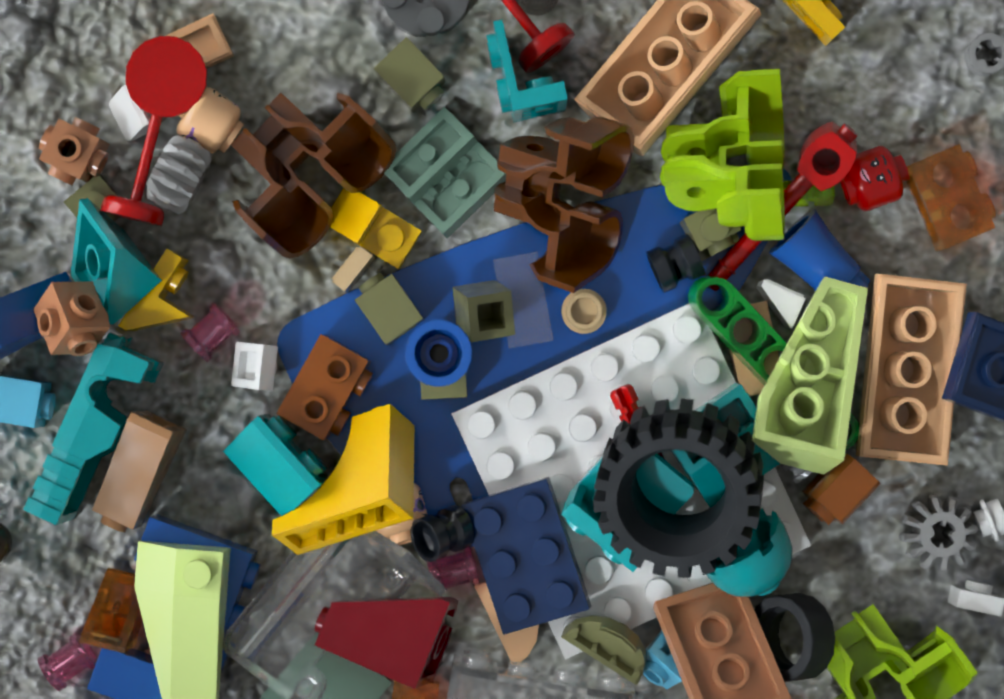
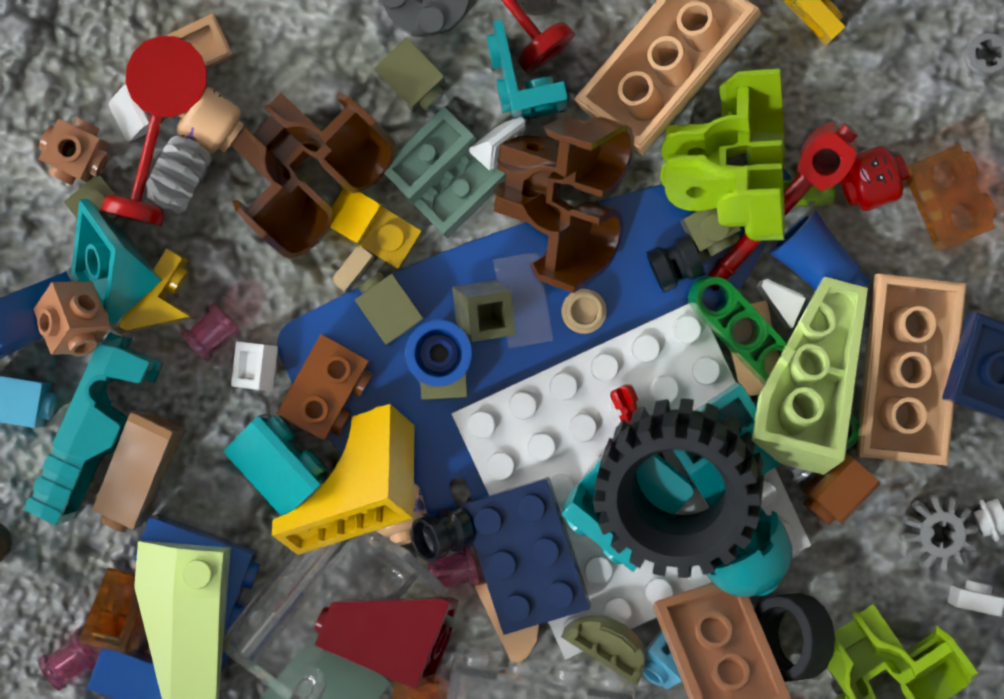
none -> white slope [469,116,526,171]

